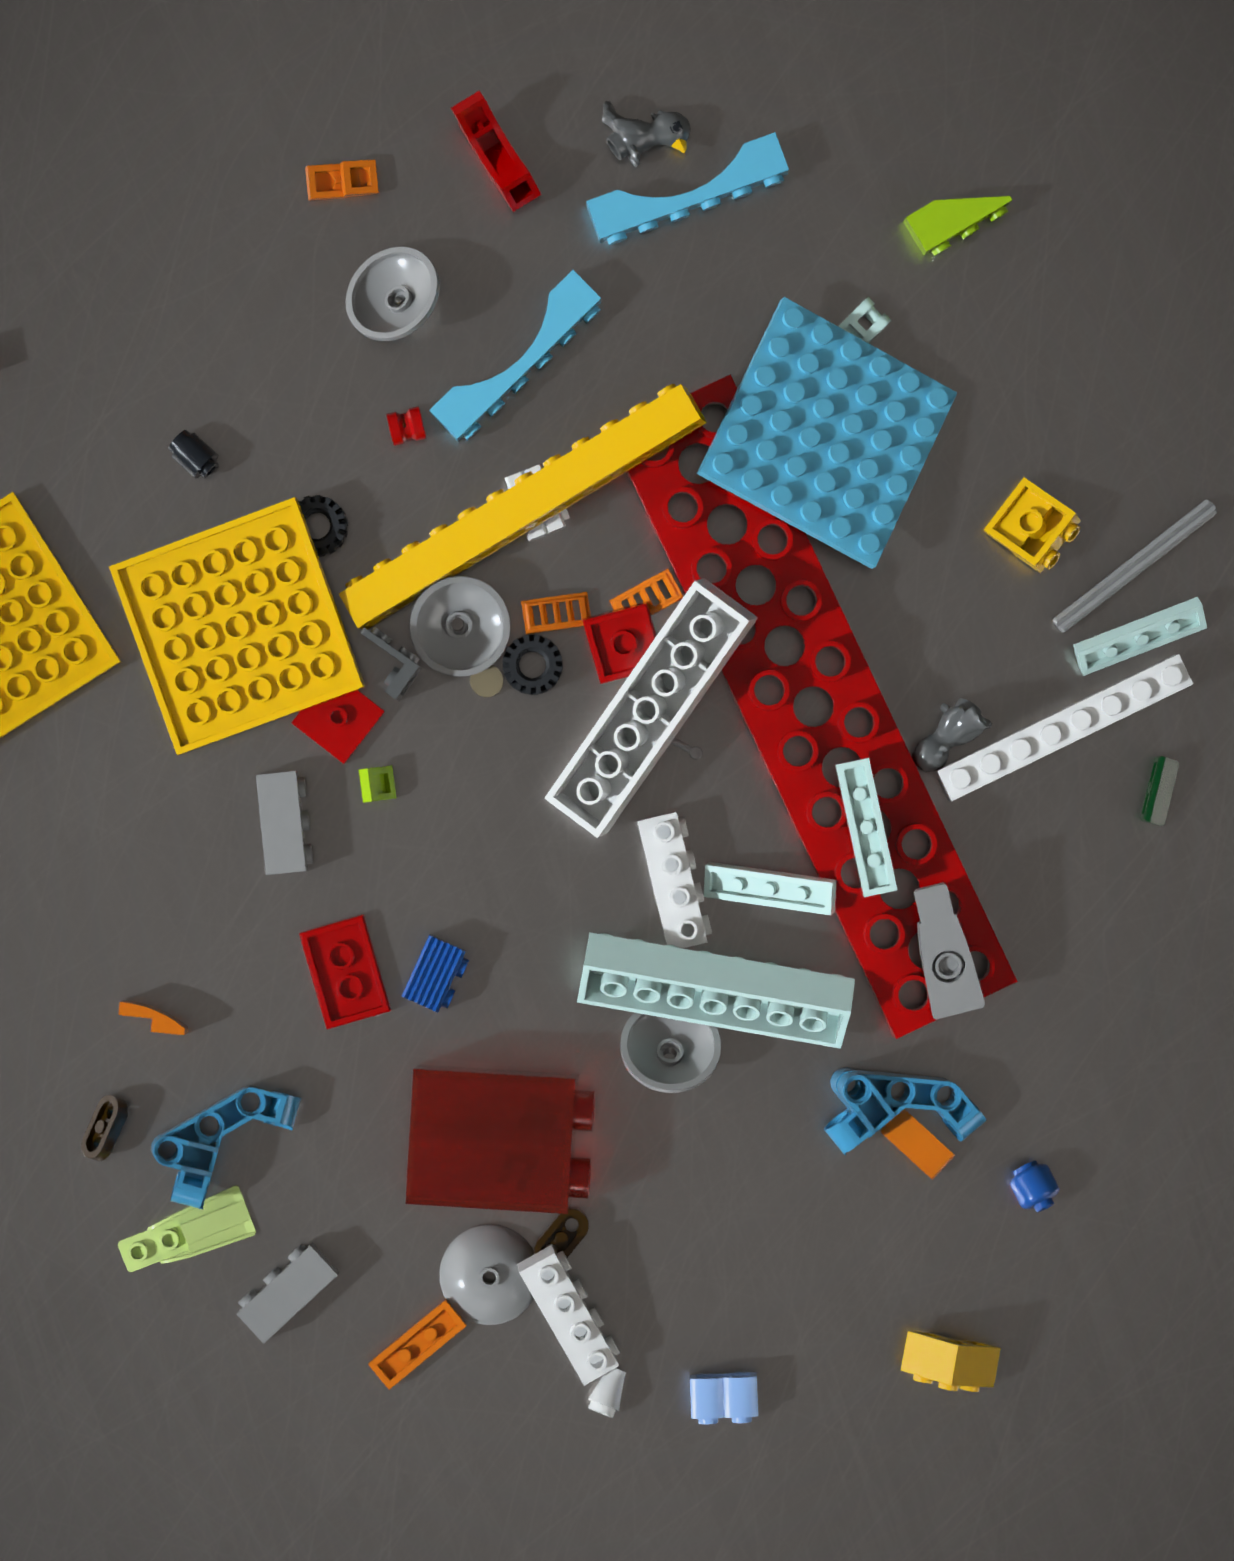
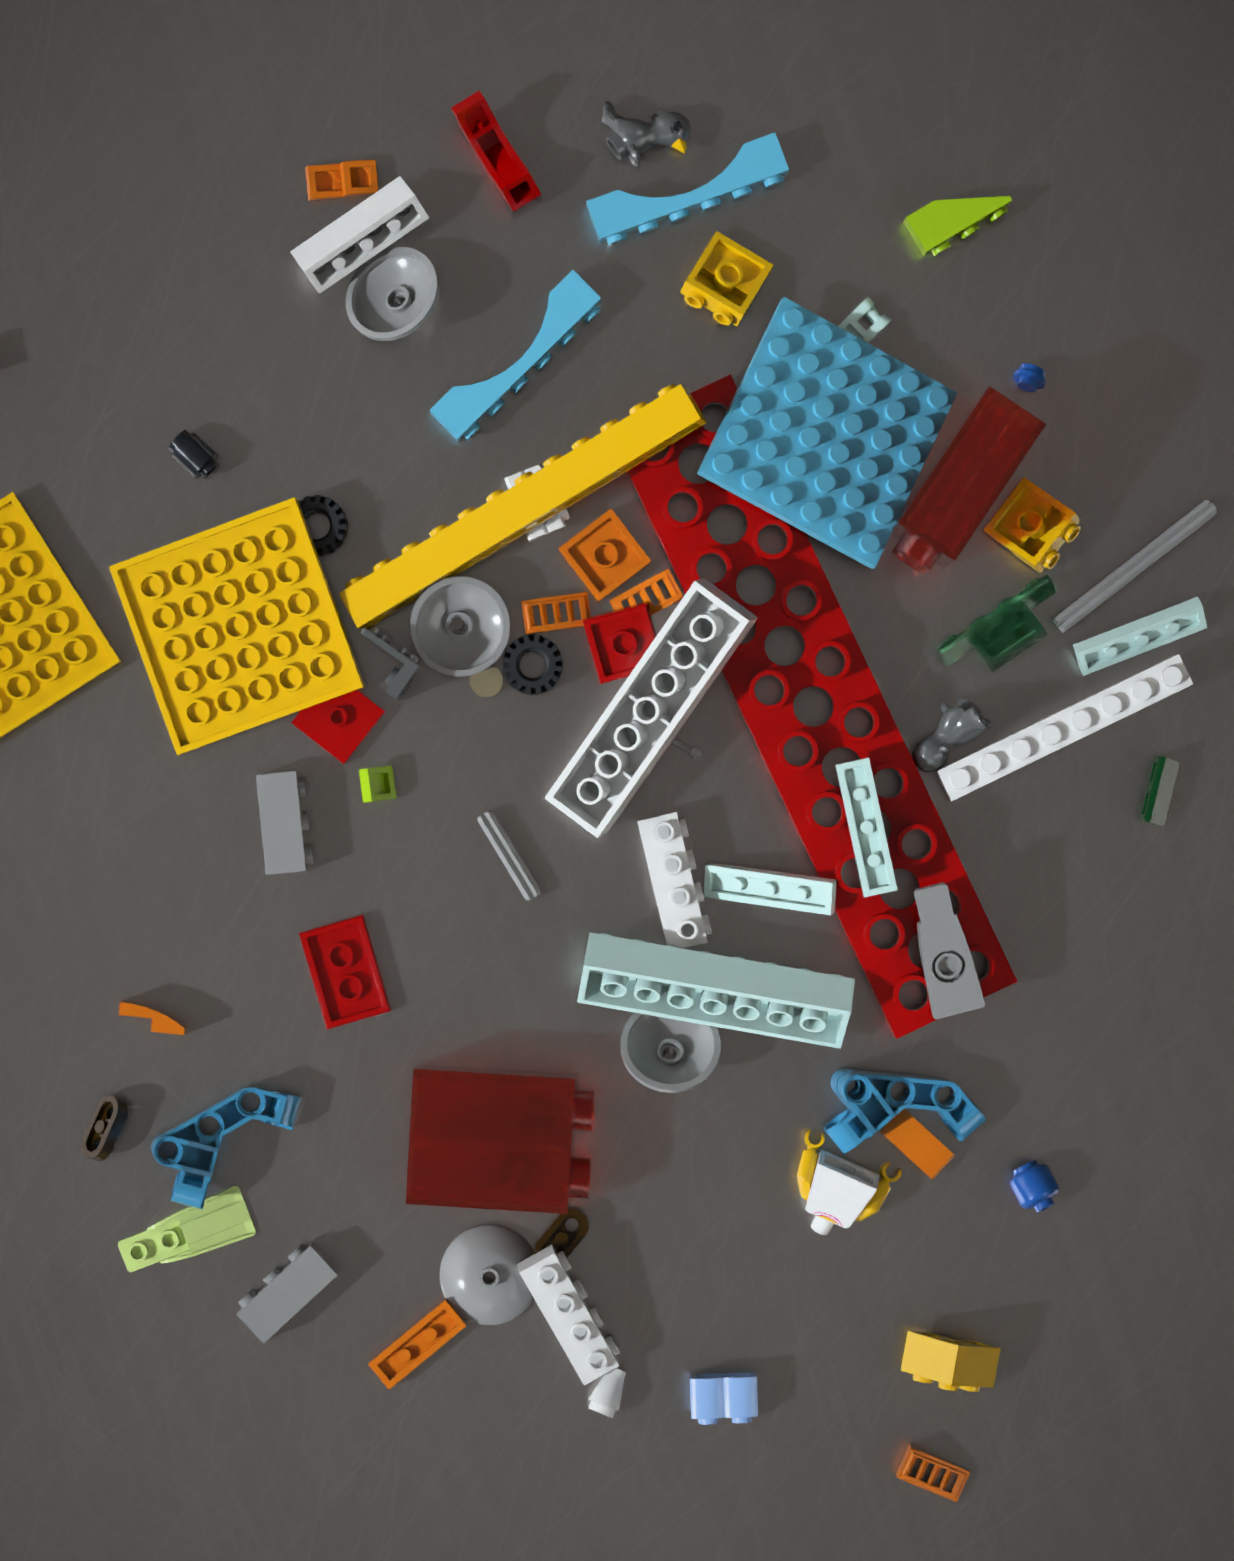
red wheel [386,406,427,446] -> none
blue brick [402,934,469,1013] -> none
none -> white brick [290,176,429,294]
none -> light grey axle [477,810,541,901]
none -> orange plate [558,509,652,602]
none -> yellow plate [680,231,774,326]
none -> torso [797,1129,902,1235]
none -> clear red brick [891,386,1046,575]
none -> orange slope [896,1444,970,1502]
none -> clear green bracket [938,574,1056,673]
none -> blue plate [1013,363,1046,392]

